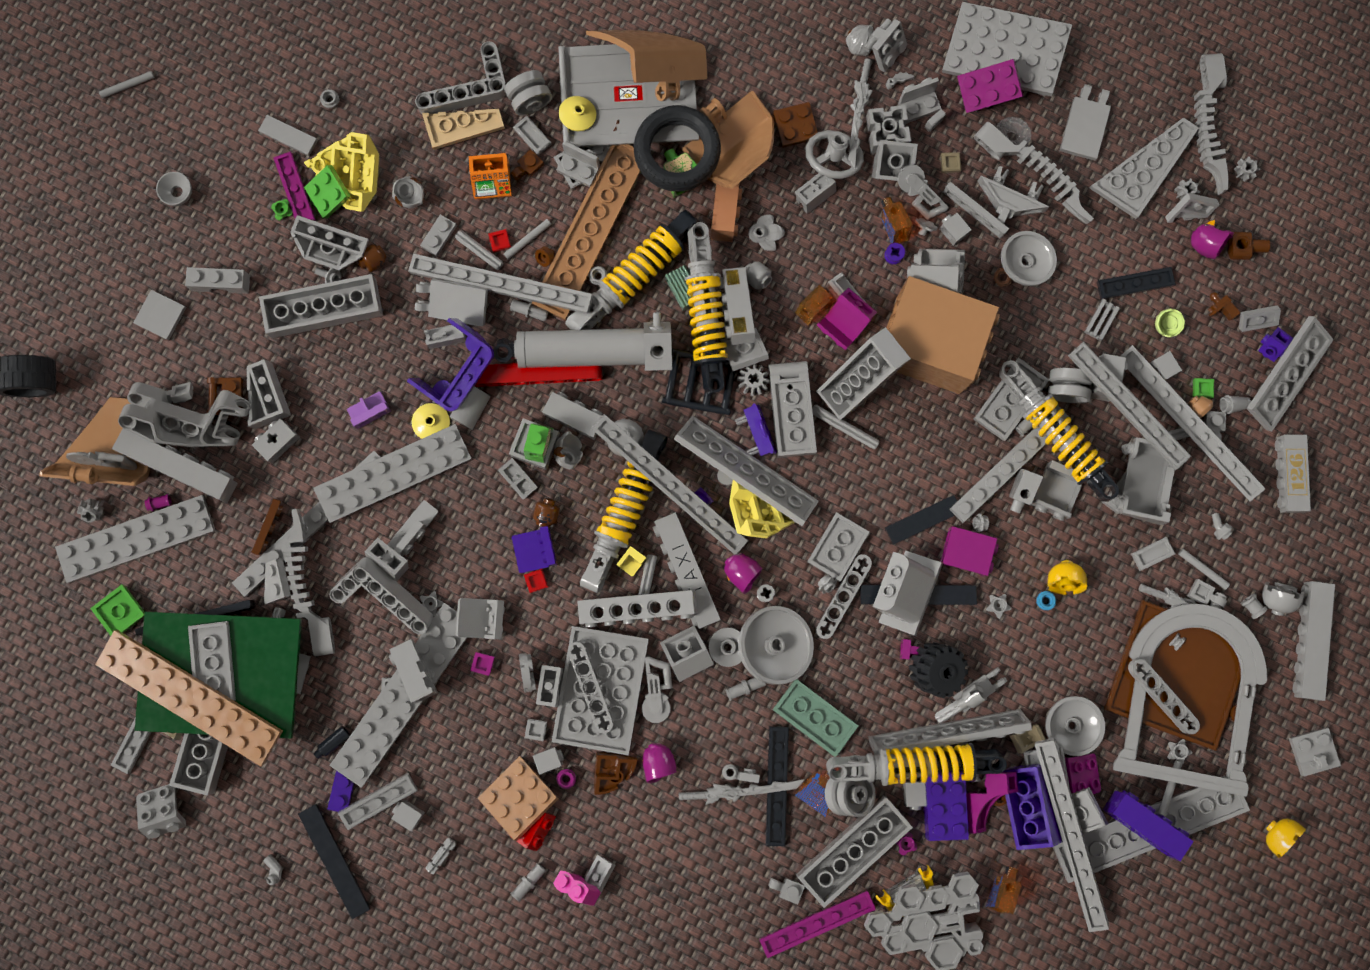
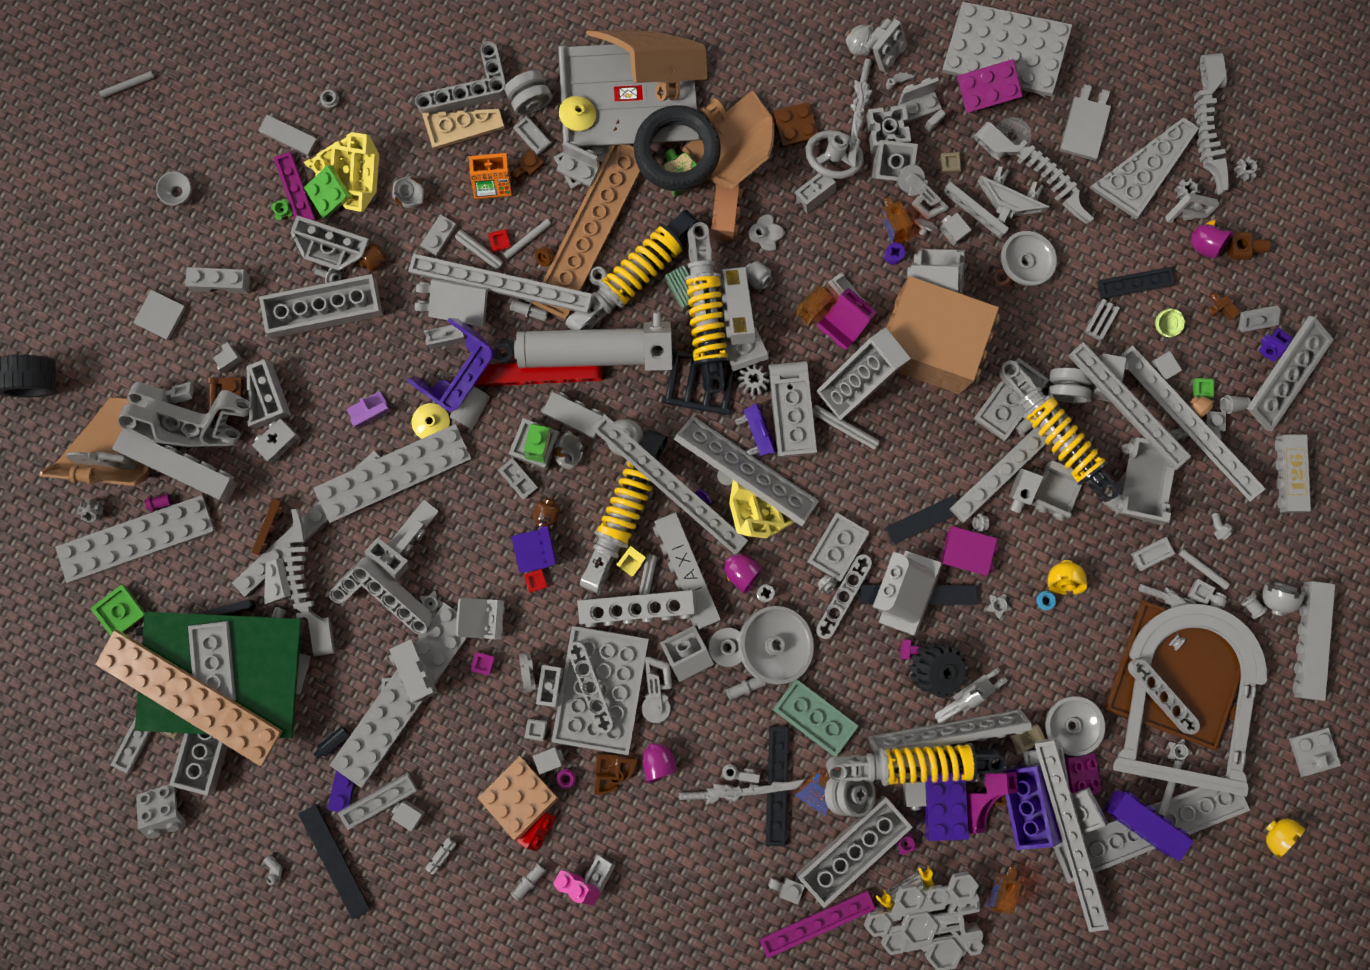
none -> light grey panel [213,342,243,373]

